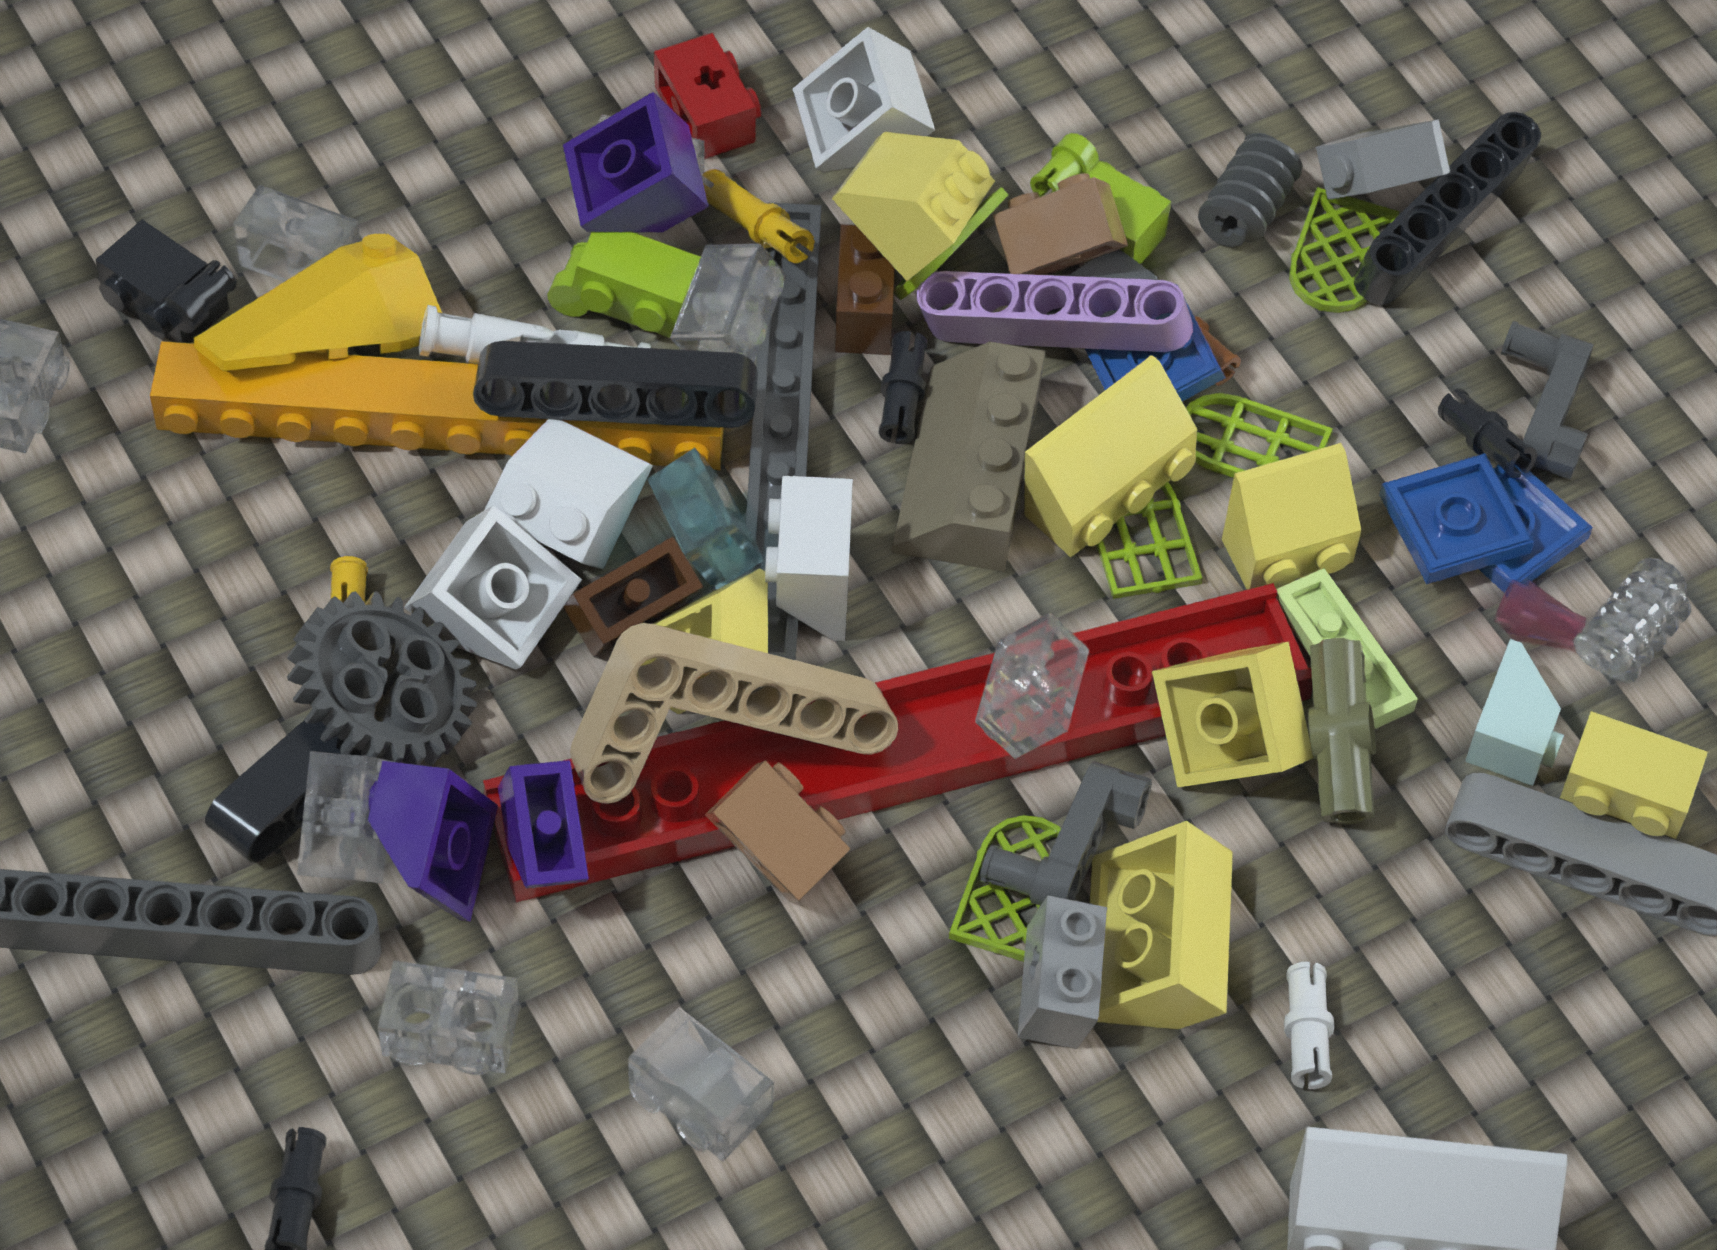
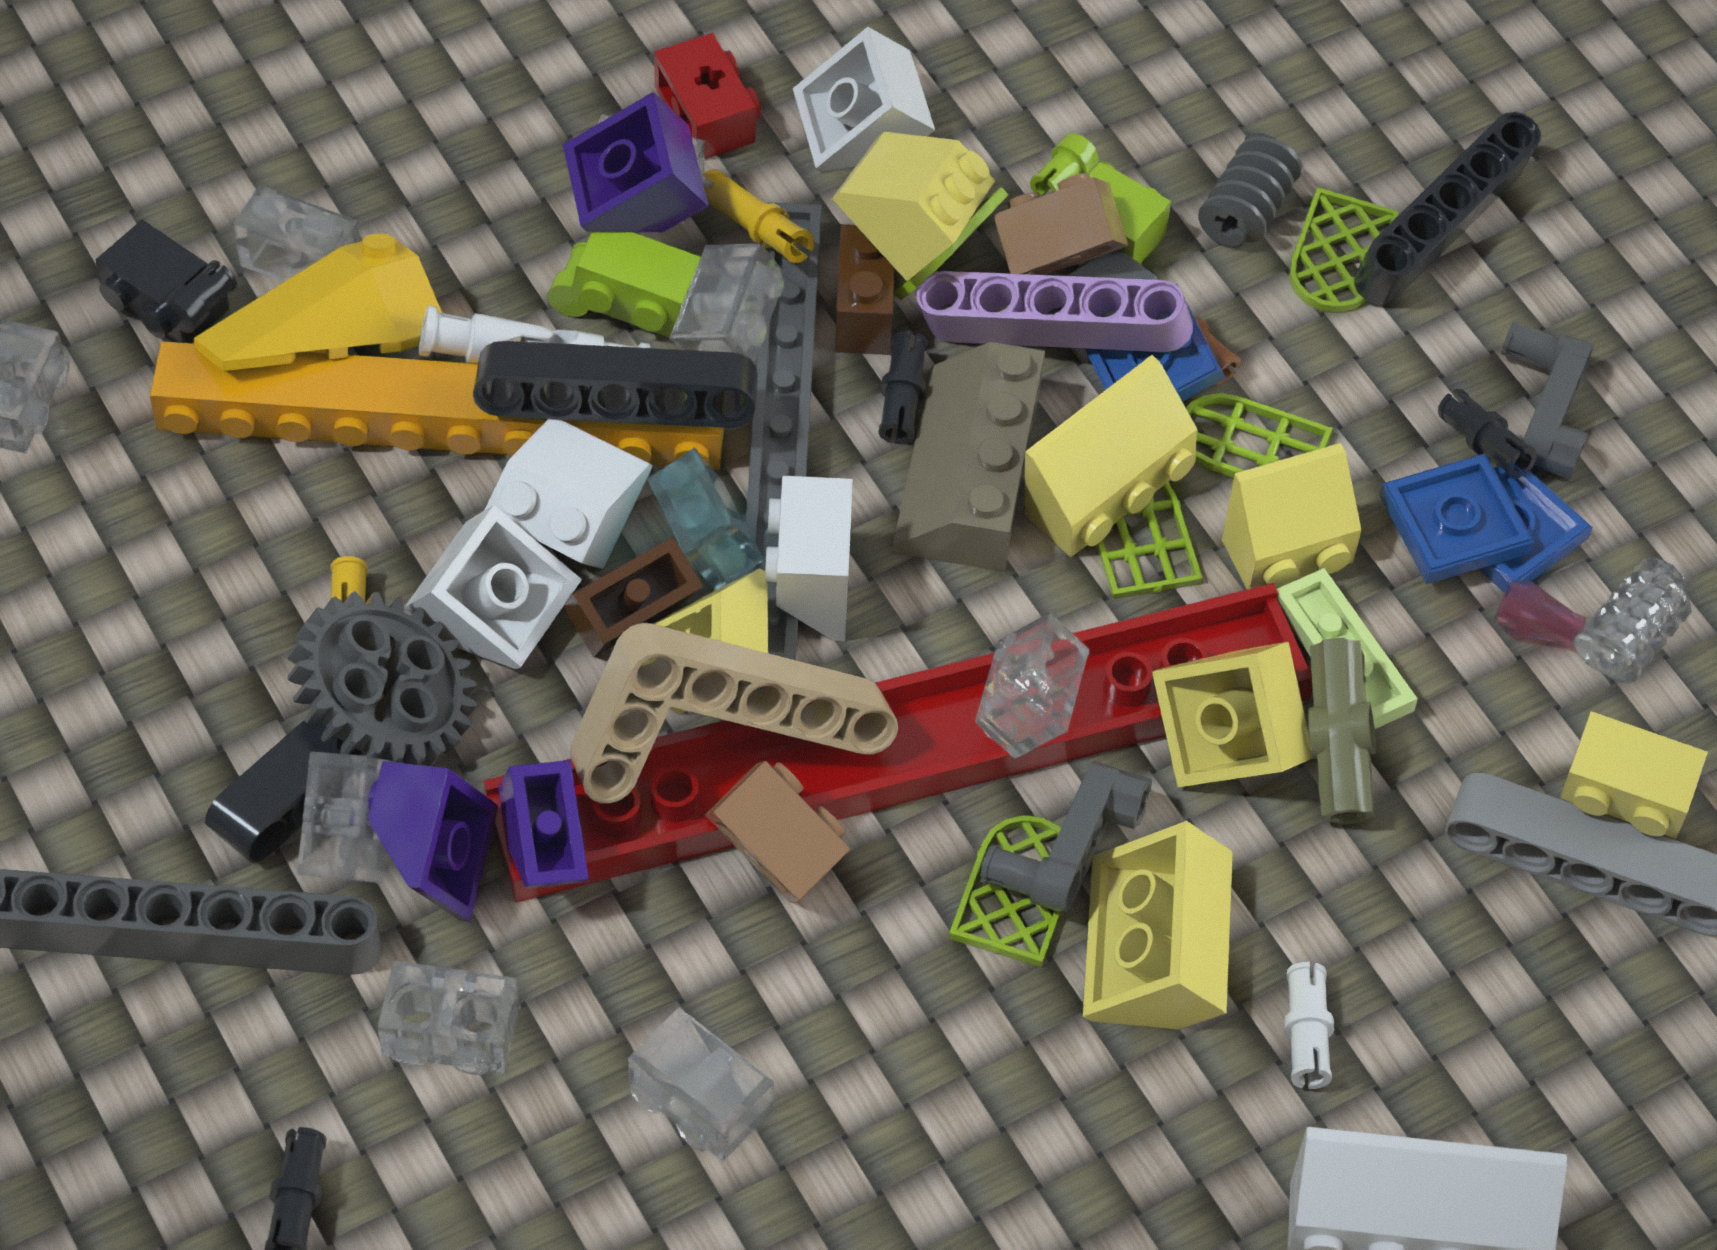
light grey brick [1017,895,1107,1049] -> none
light grey slope [1316,119,1450,199] -> none
light aqua slope [1465,639,1564,786] -> none

